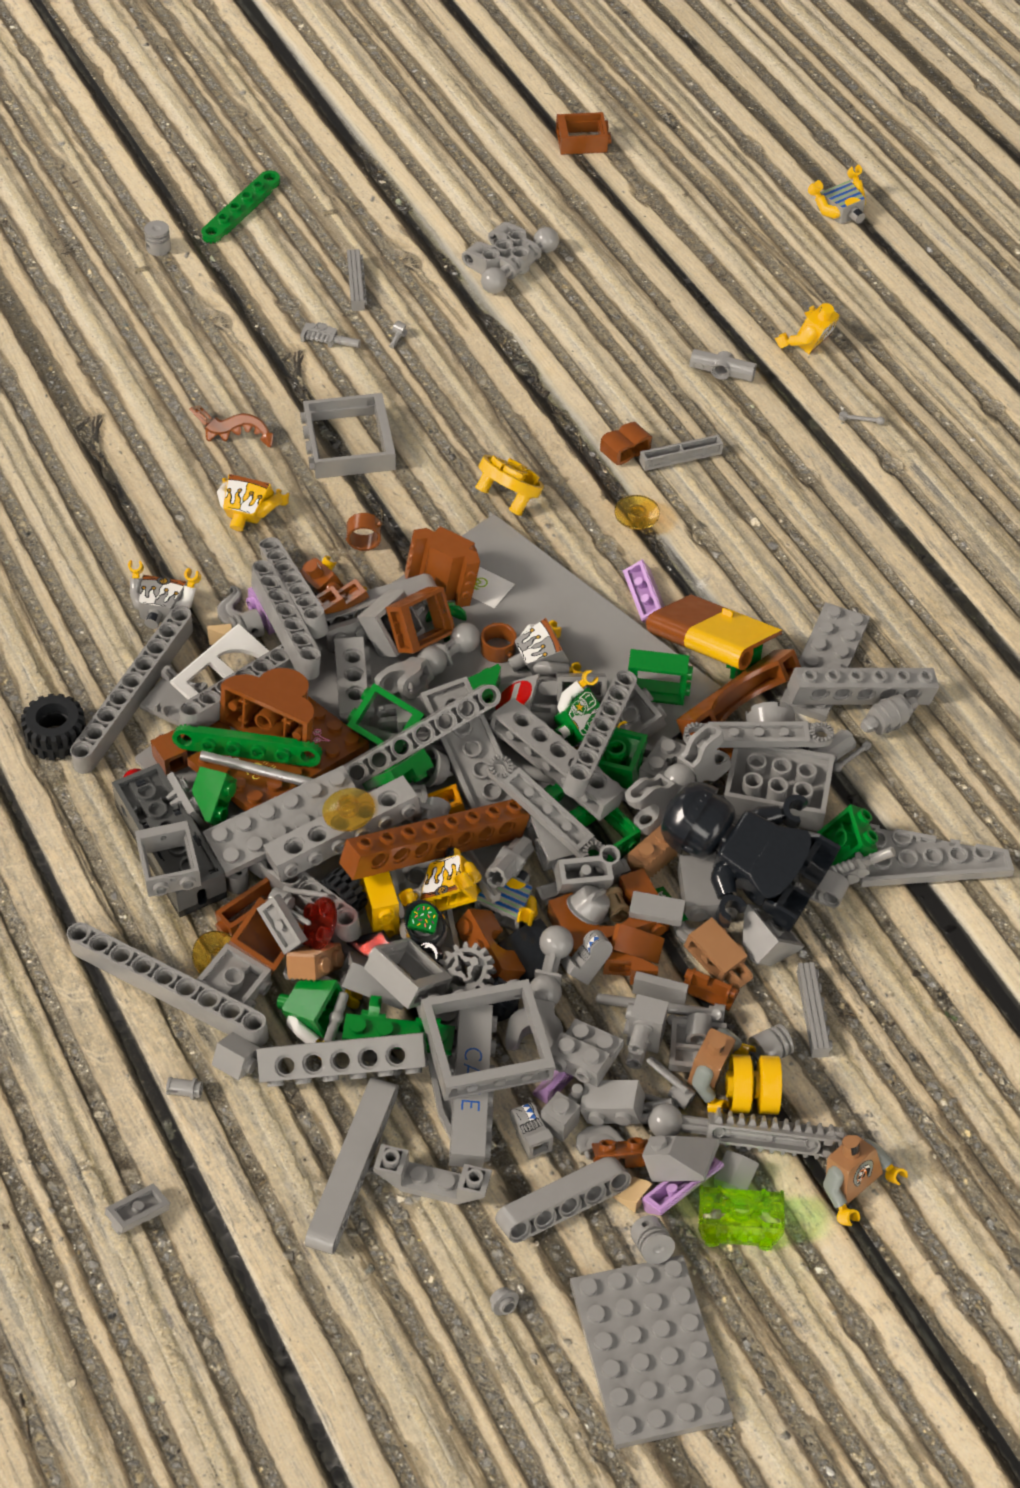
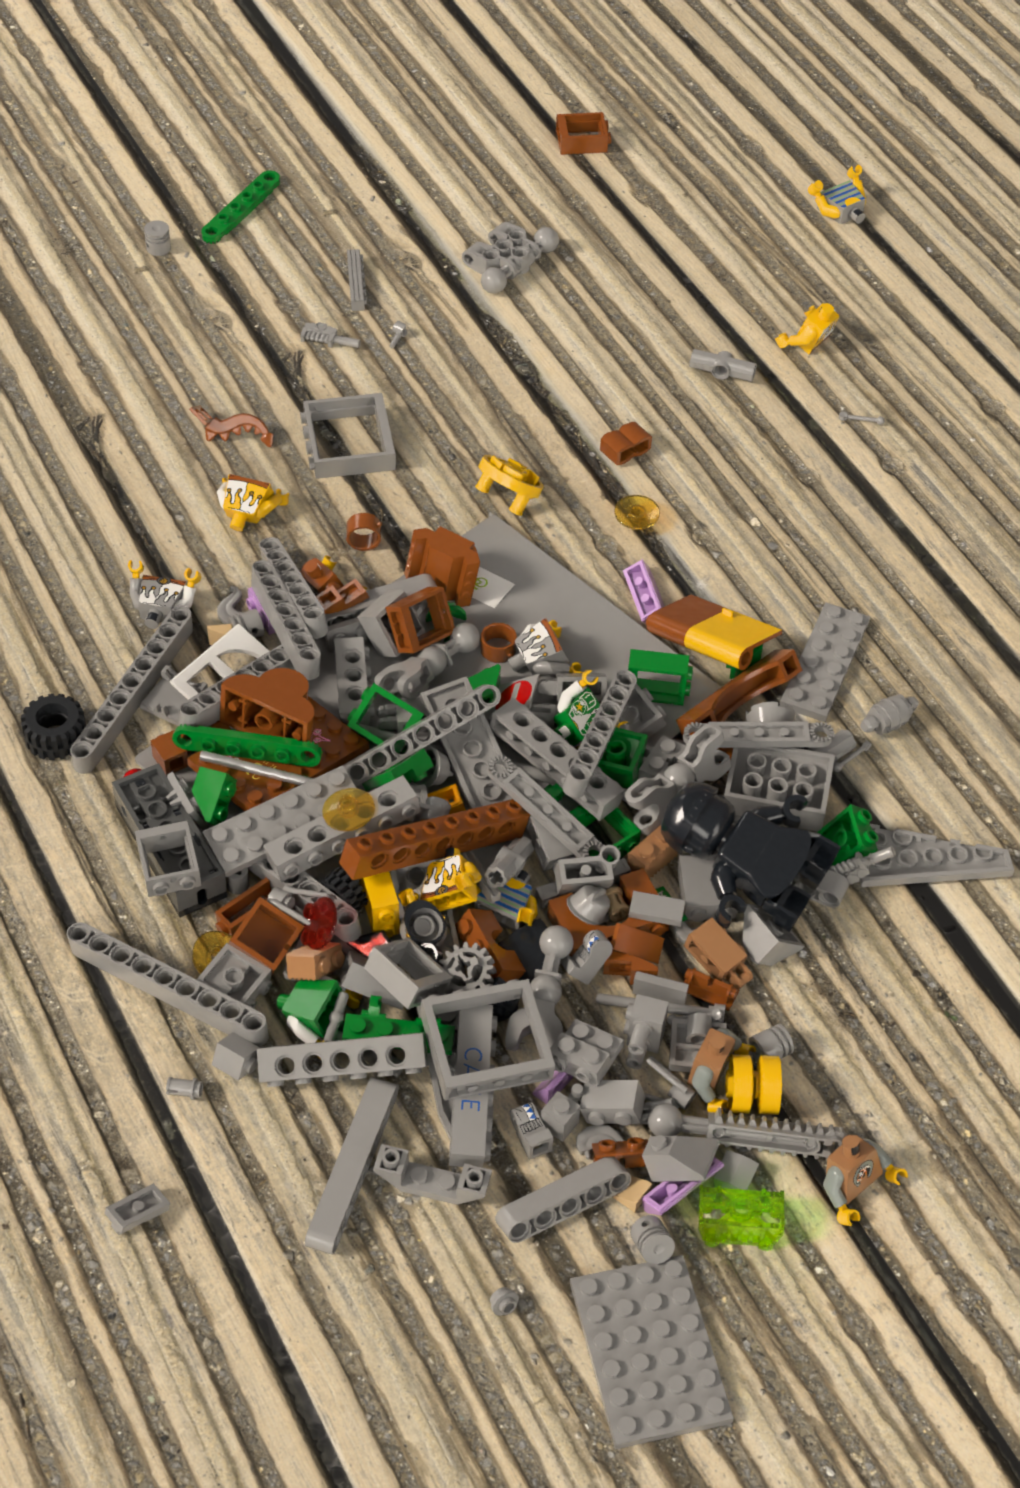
light grey plate [257,894,308,955] -> none
green tile [407,904,438,935] -> none
light grey piece [640,435,723,471] -> none
light grey brick [787,667,939,705] -> none
light grey piece [796,962,833,1058] -> none

